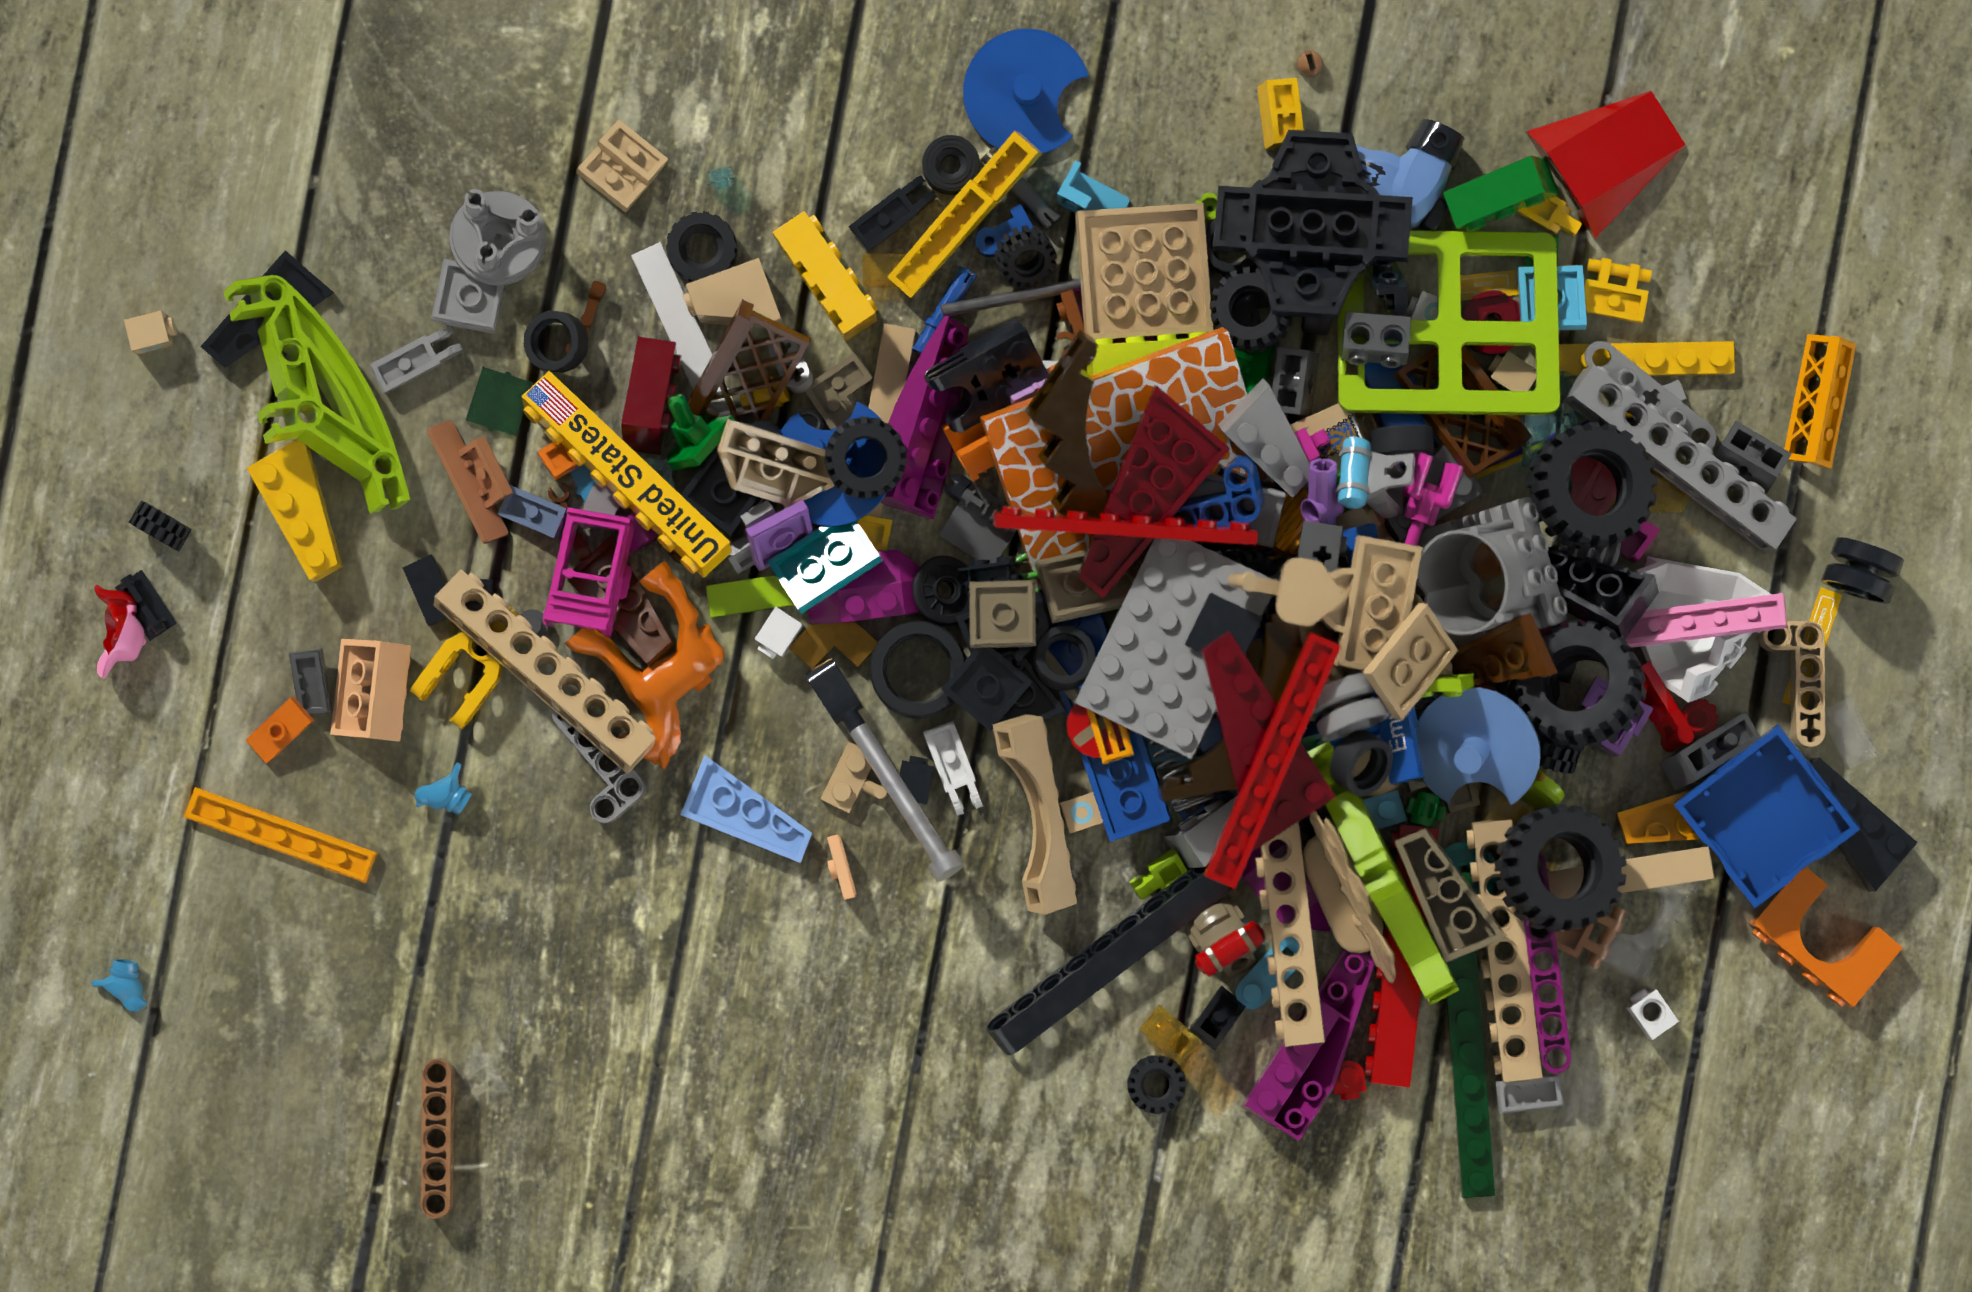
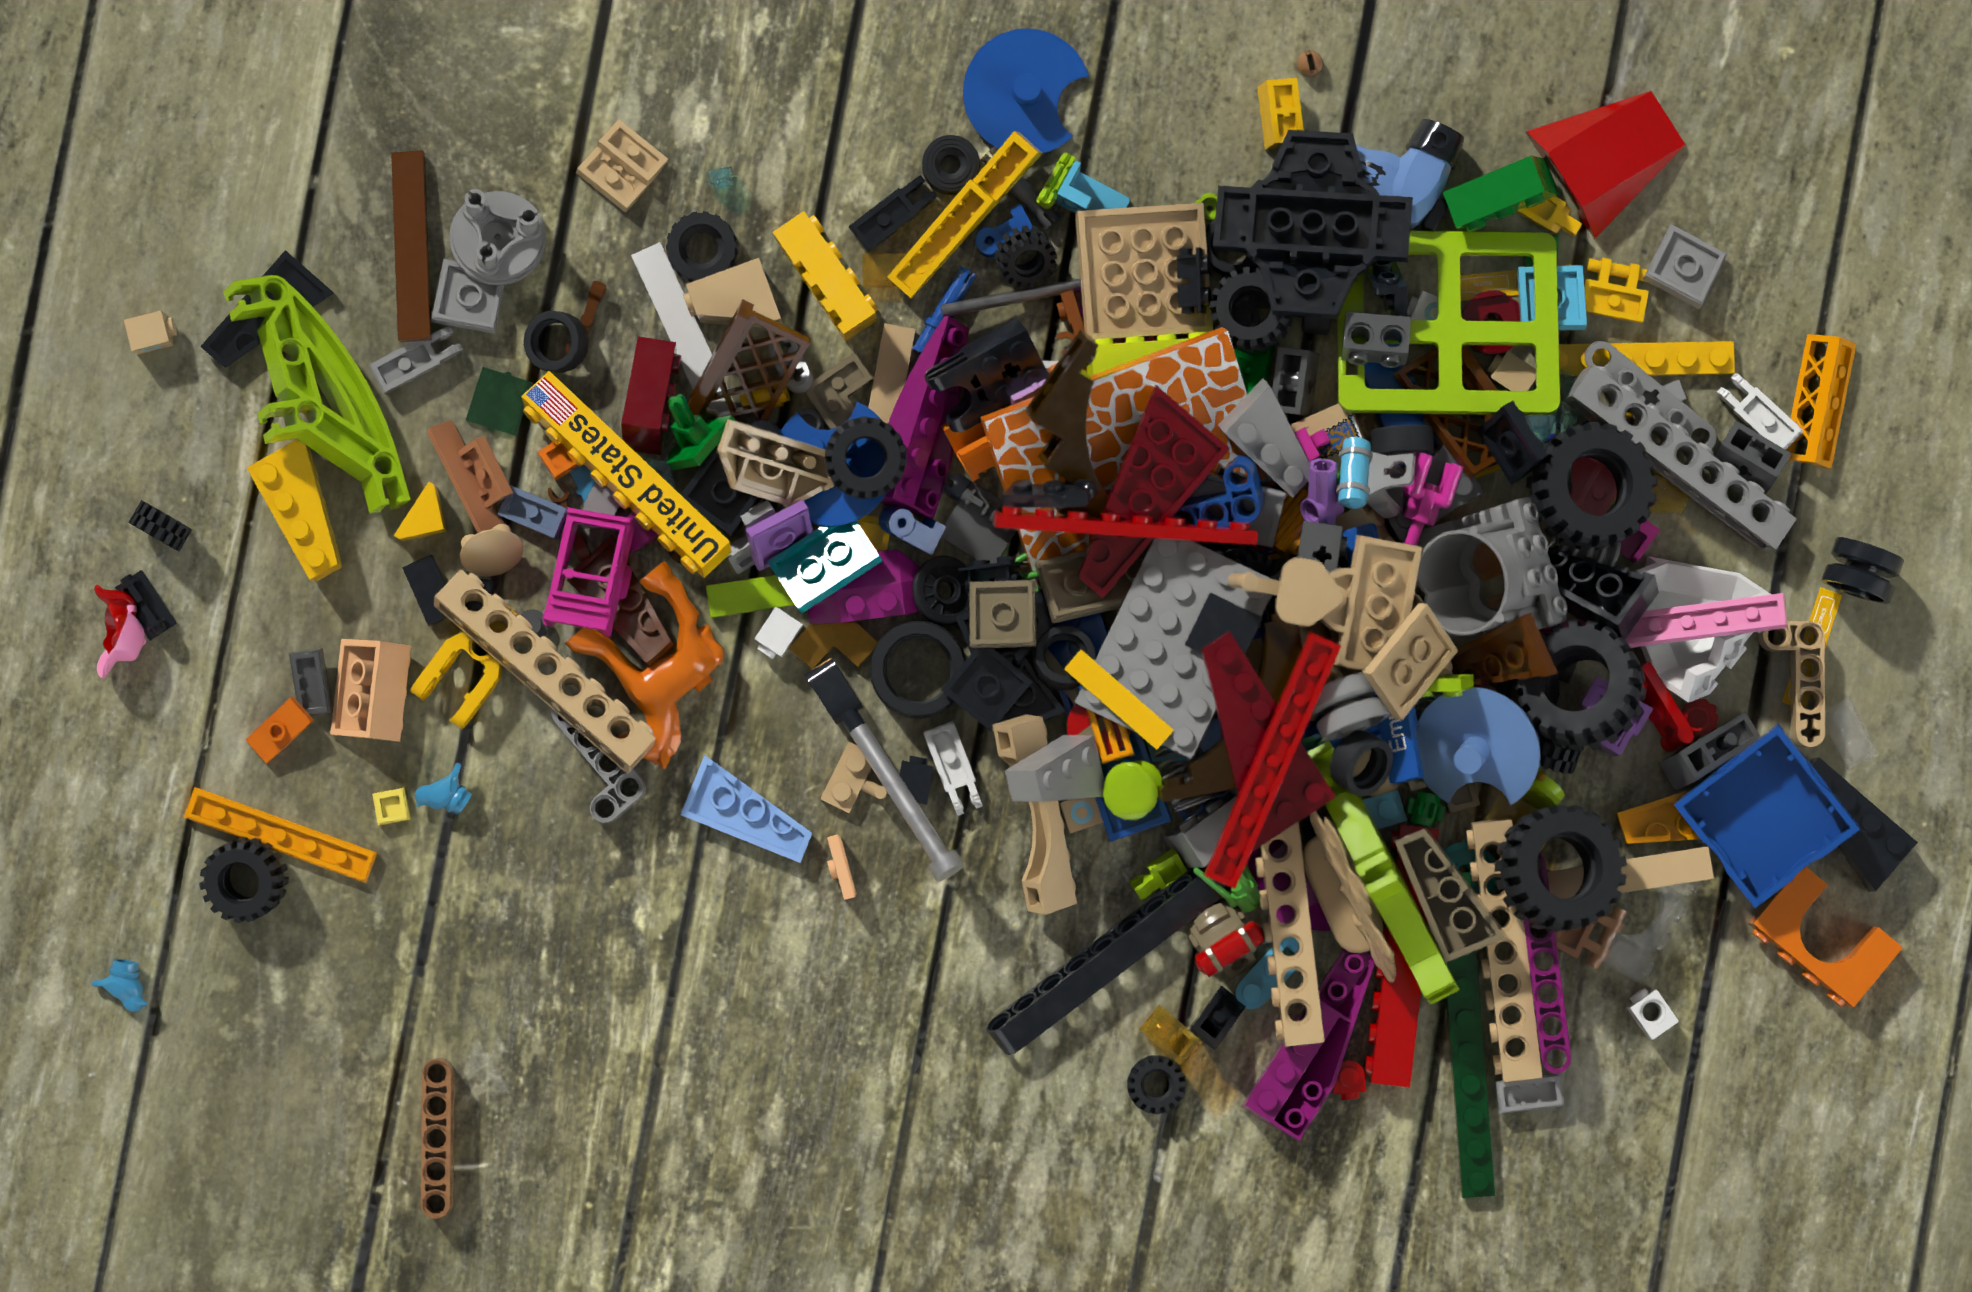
none -> black tyre [199,837,289,923]
none -> light yellow tile [372,788,411,826]
none -> reddish brown tile [391,150,432,342]
none -> yellow slope [394,482,447,541]
none -> tan dish [460,524,524,577]
none -> leg [879,505,946,555]
none -> black hinge [1002,479,1098,508]
none -> light grey wedge [1005,735,1104,802]
none -> lime axle [1036,153,1077,210]
none -> yellow sticker [1064,650,1174,749]
none -> lime piece [1103,761,1162,820]
none -> black hinge [1176,247,1211,314]
none -> bright green plant [1193,863,1261,913]
none -> black plate [1477,401,1548,485]
none -> light grey plate [1642,224,1727,309]
none -> white hinge [1716,373,1803,450]

